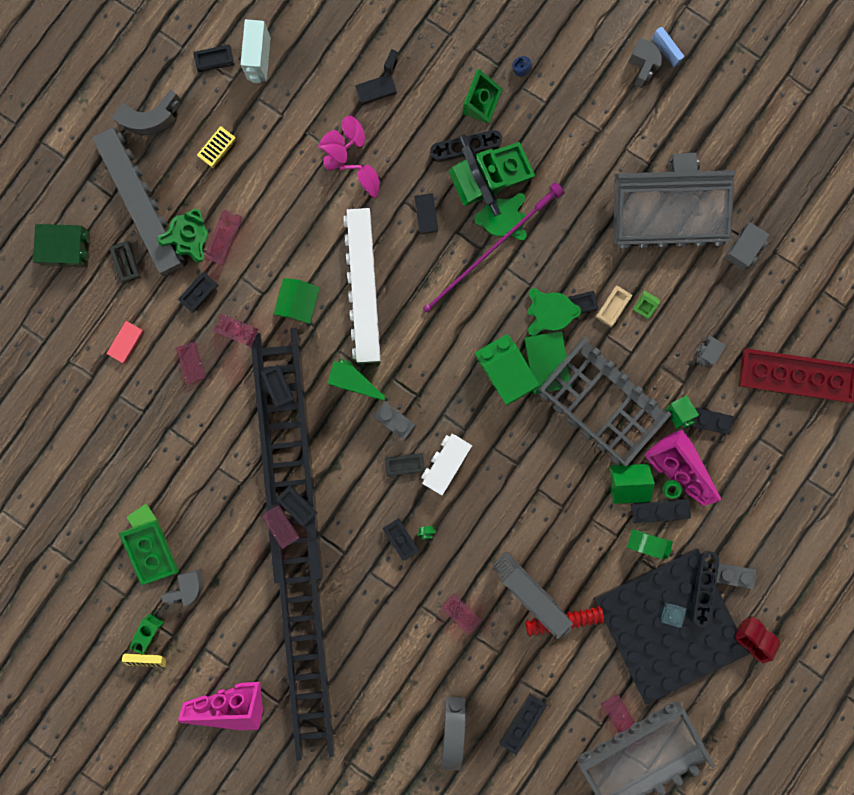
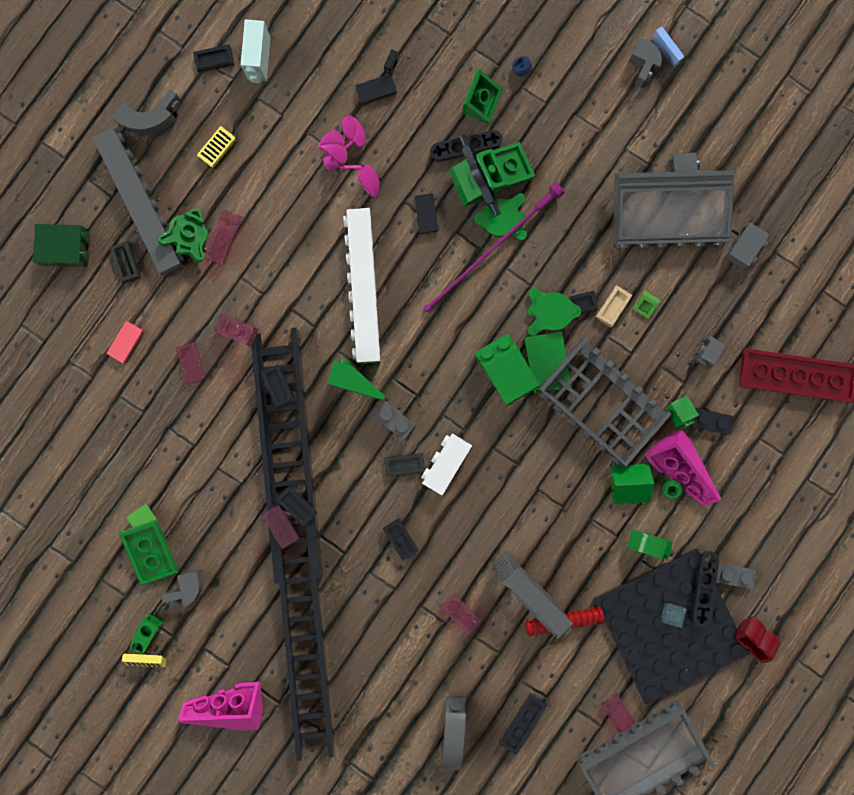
black plate [177,271,219,313] -> none
green slope [273,278,320,324] -> none
green plate [417,526,437,540] -> none
black plate [630,499,691,524] -> none

